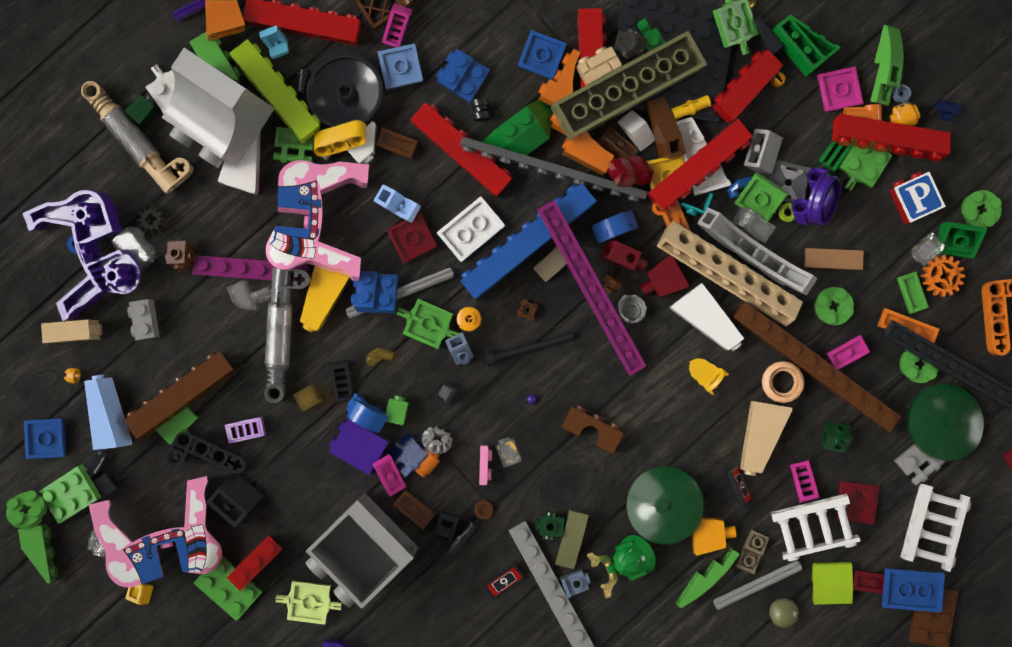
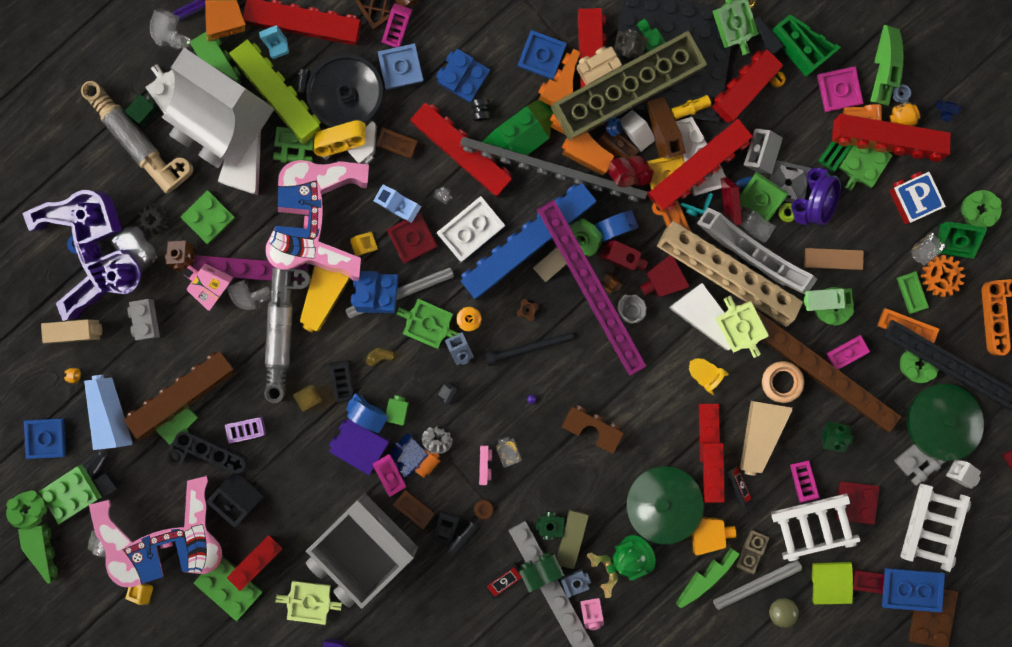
none -> clear brick [150,9,191,49]
none -> bright green plate [181,190,235,245]
none -> bright pink torso [183,264,233,311]
none -> yellow slope [350,232,378,257]
none -> clear plate [434,187,452,204]
none -> dark green brick [519,552,564,592]
none -> bright green plate [569,218,603,257]
none -> bright pink bracket [580,598,604,630]
none -> blue plate [606,117,622,137]
none -> red bracket [699,404,724,503]
none -> yellowish green plate [716,296,769,358]
none -> dark red plate [720,177,742,225]
none -> bright green slope [804,289,853,311]
none -> white slope [946,460,981,489]

